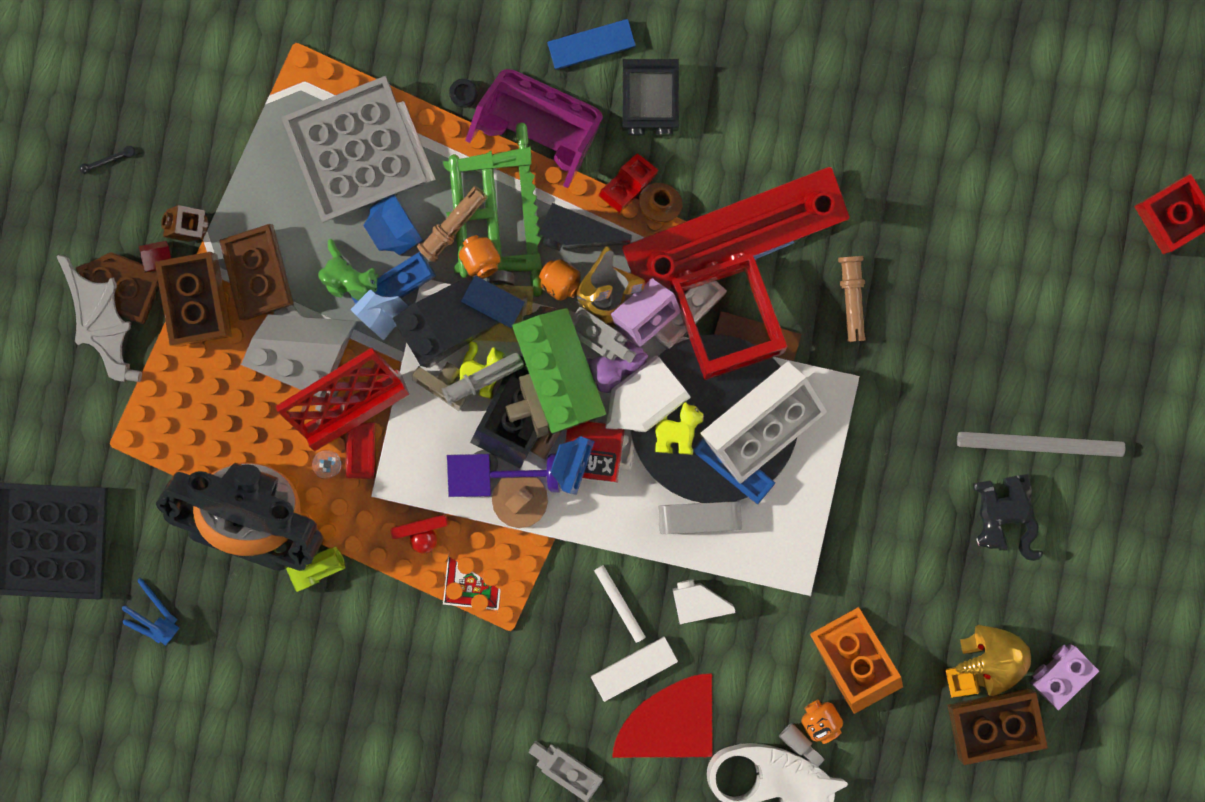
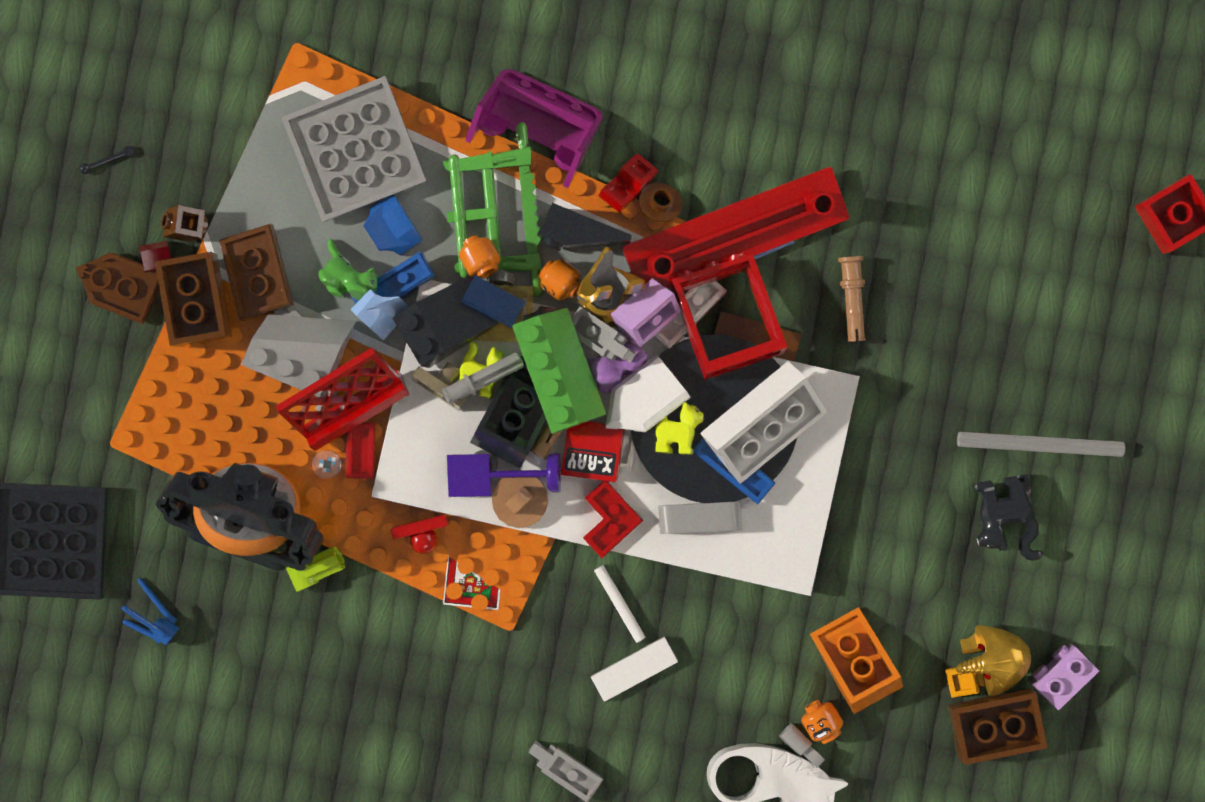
light grey animal [57,255,142,382] -> none
white bar [397,101,436,184] -> none
medium nougat pin [417,186,488,263] -> none
black tile [449,79,478,108] -> none
dark tan tile [506,374,549,438] -> none
blue tile [547,19,636,70] -> none
blue slope [550,436,595,495] -> none
red sticker [612,673,712,758] -> none
window [623,59,679,136] -> none
white slope [673,580,735,624] -> none
none -> red tile [583,481,643,559]

